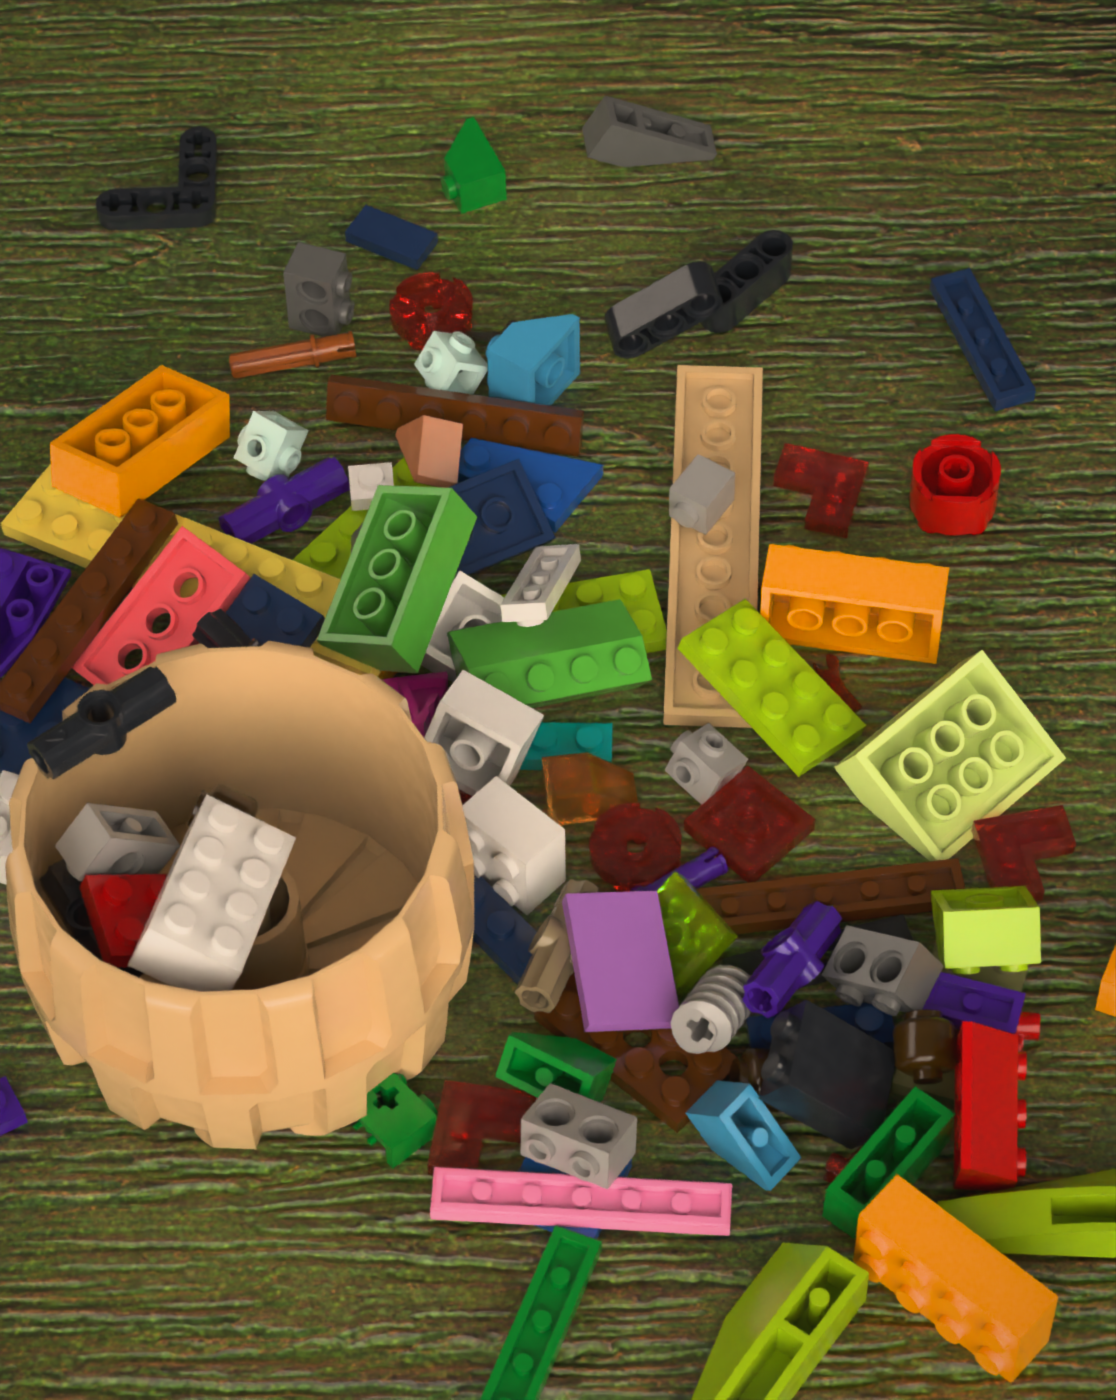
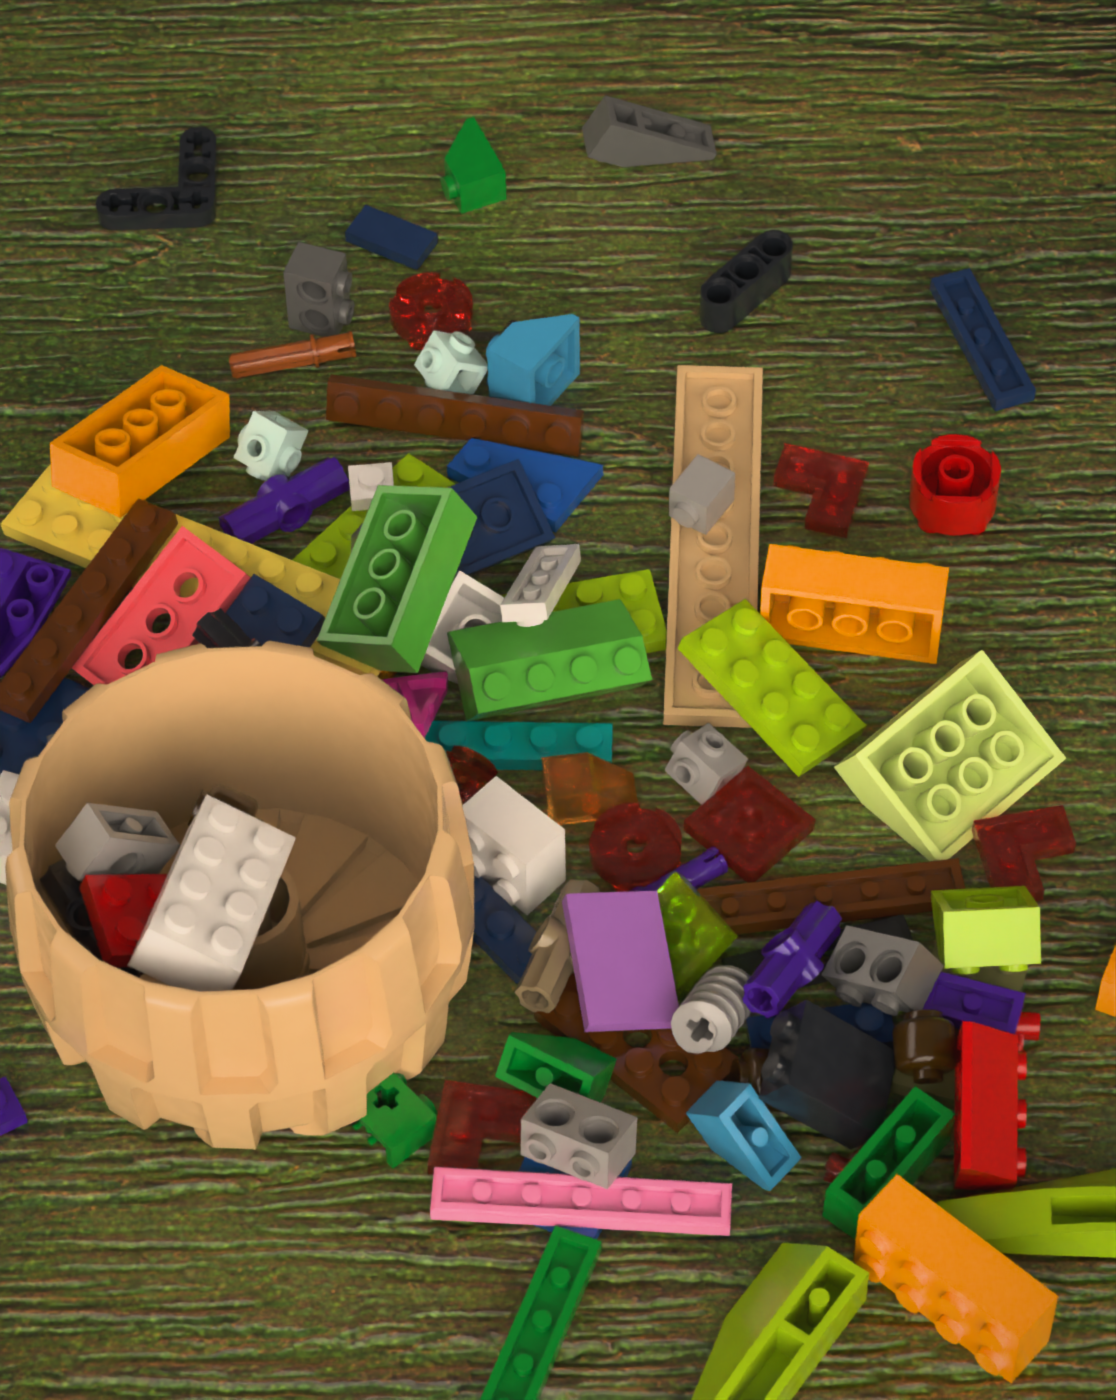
black piece [27,666,177,780] -> none
nougat slope [395,415,463,488] -> none
white brick [424,670,544,796] -> none
black beam [605,261,723,359] -> none
clear red hand [813,654,862,713] -> none

